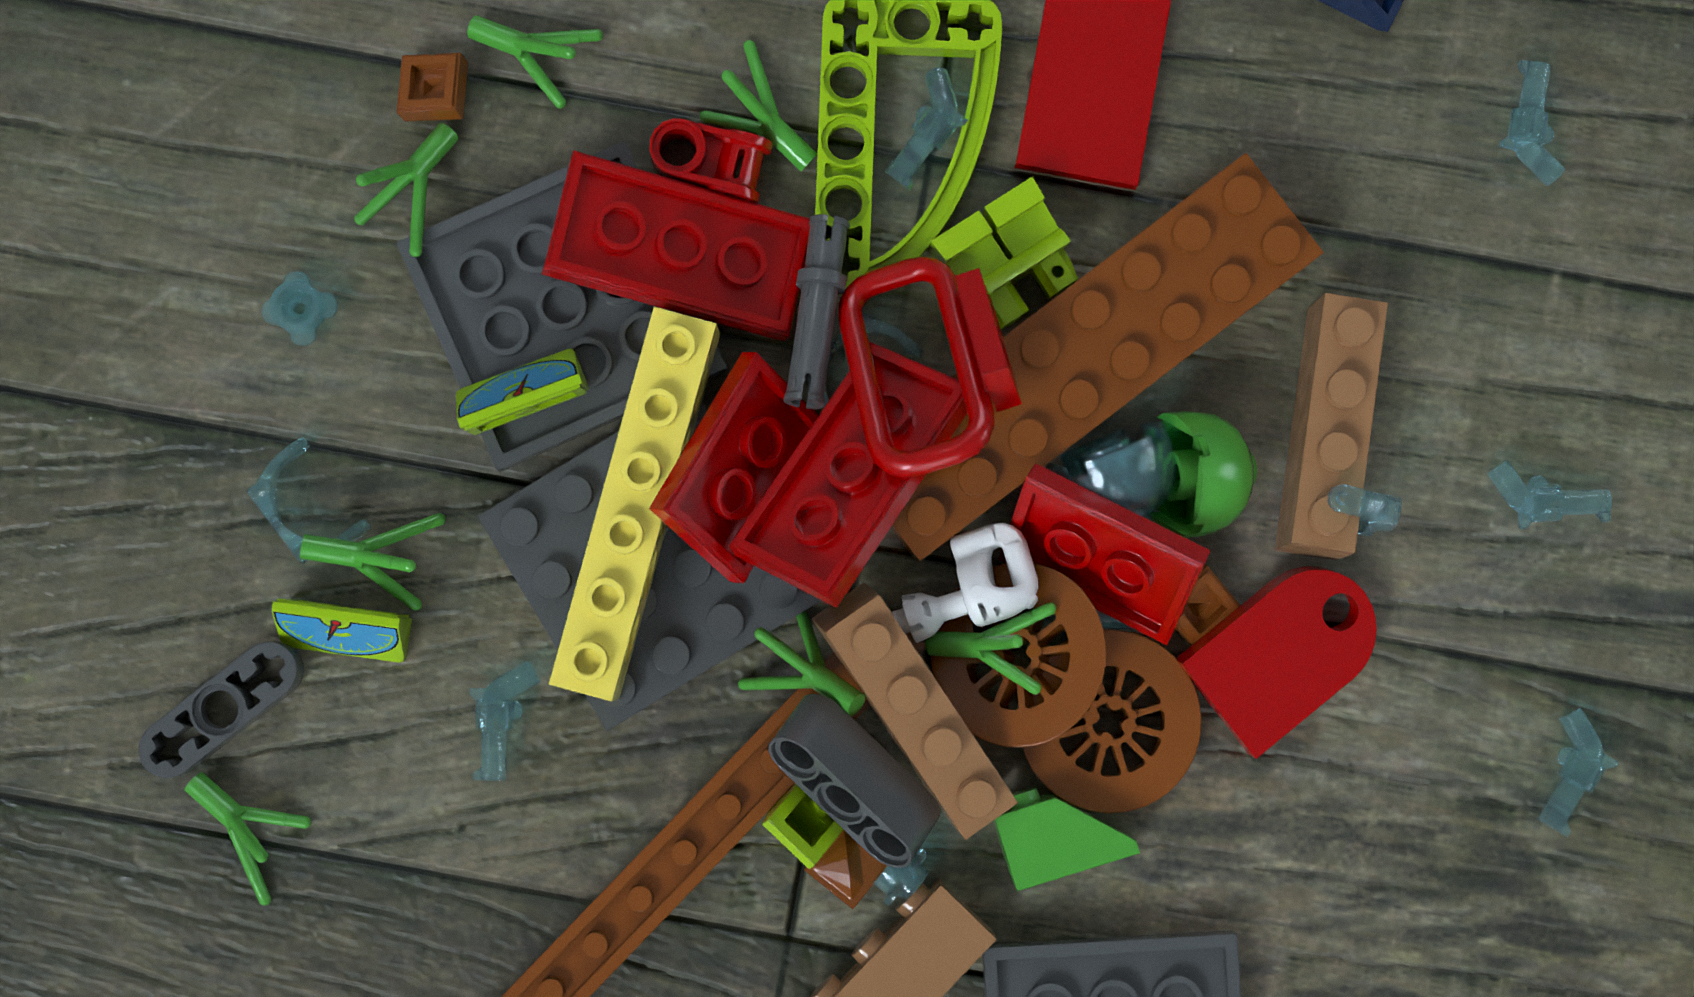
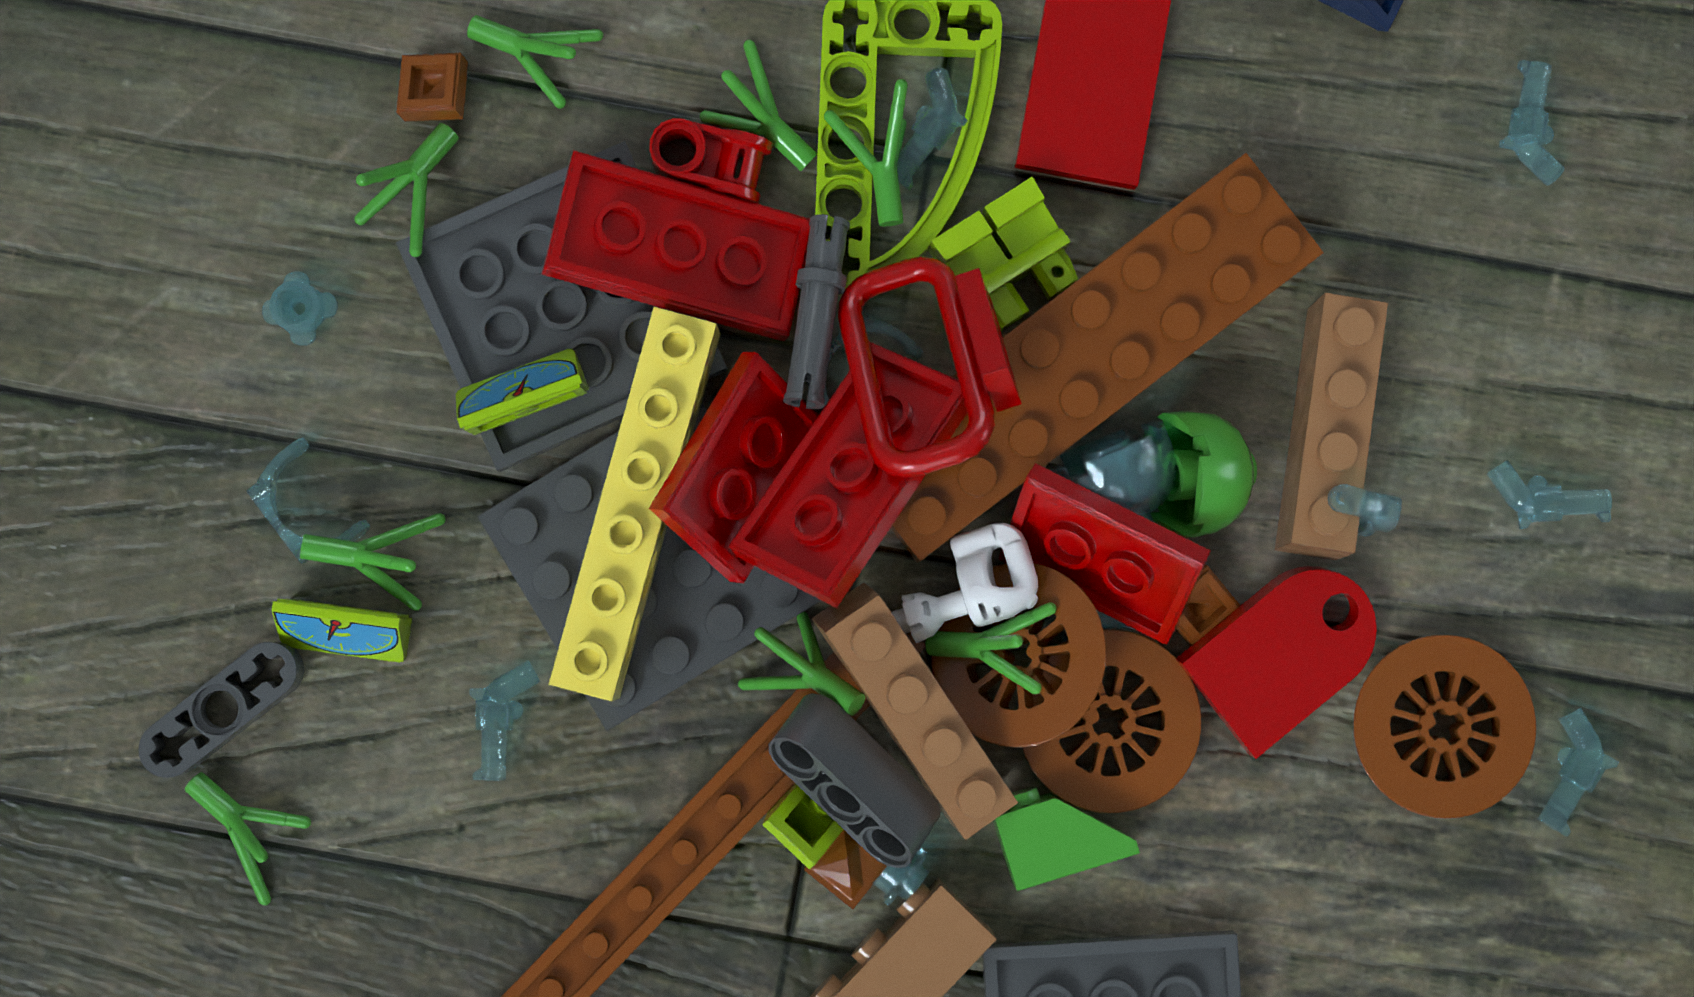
none -> bright green plant [824,79,908,227]
none -> dark orange piece [1354,635,1536,819]

